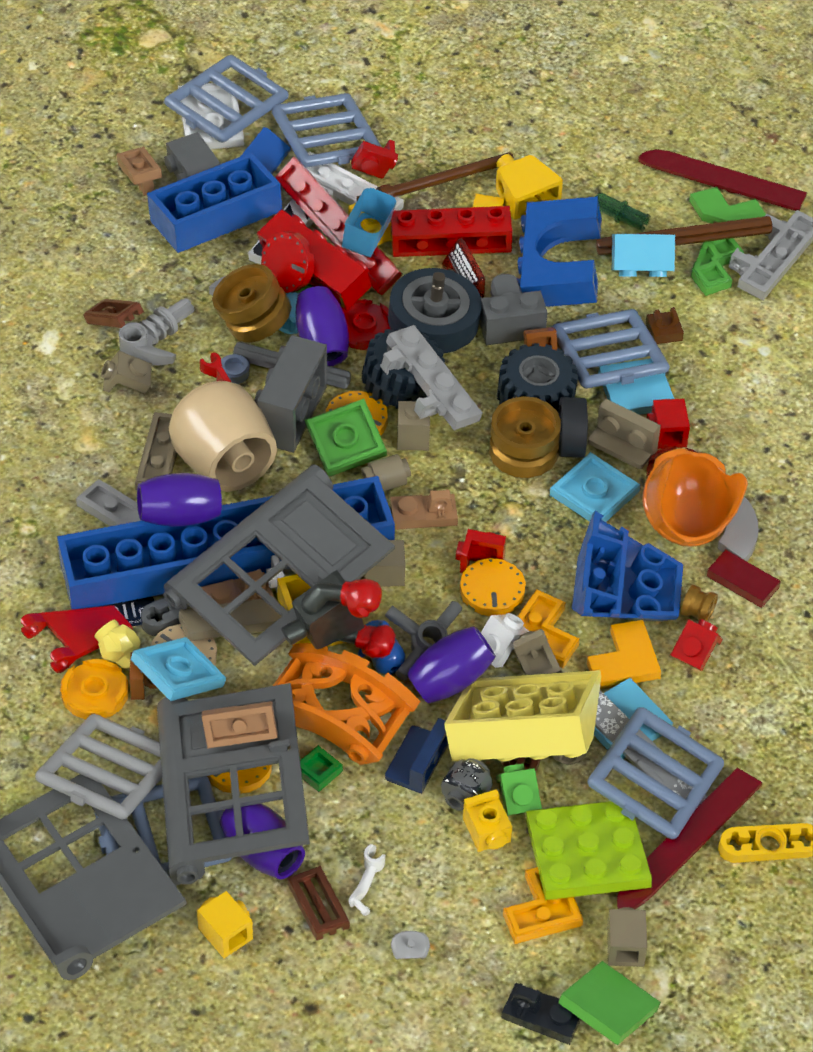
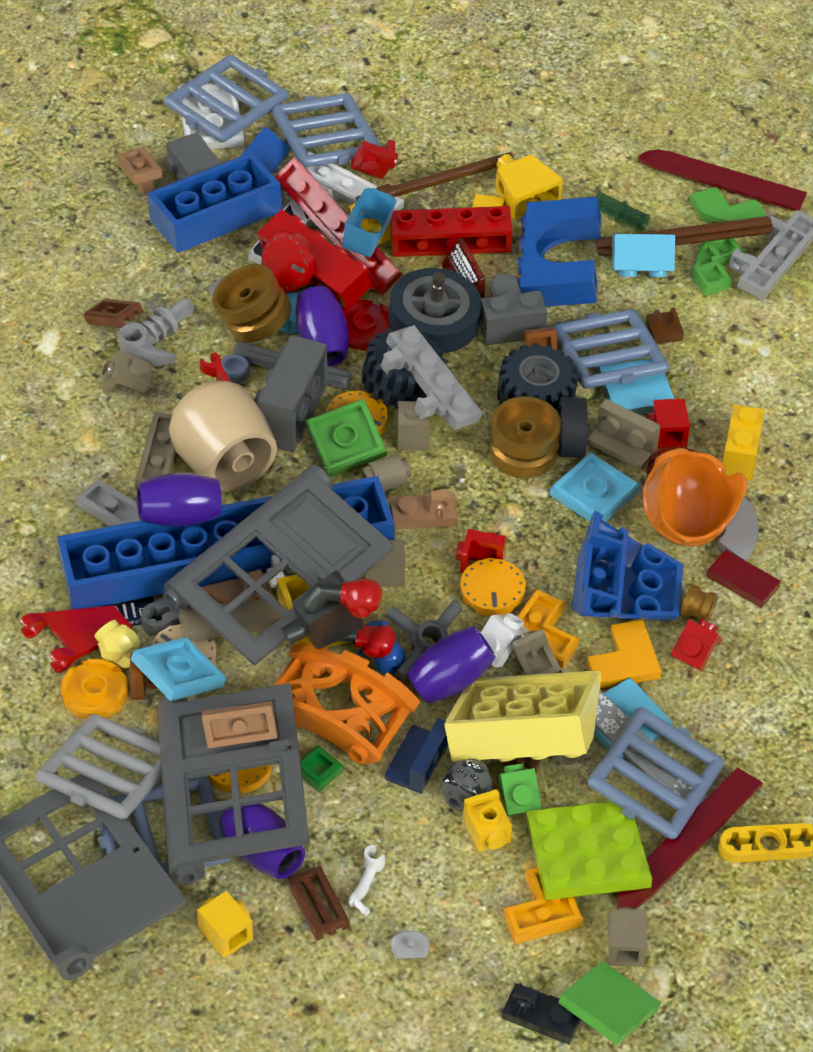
none -> yellow brick [723,404,765,481]

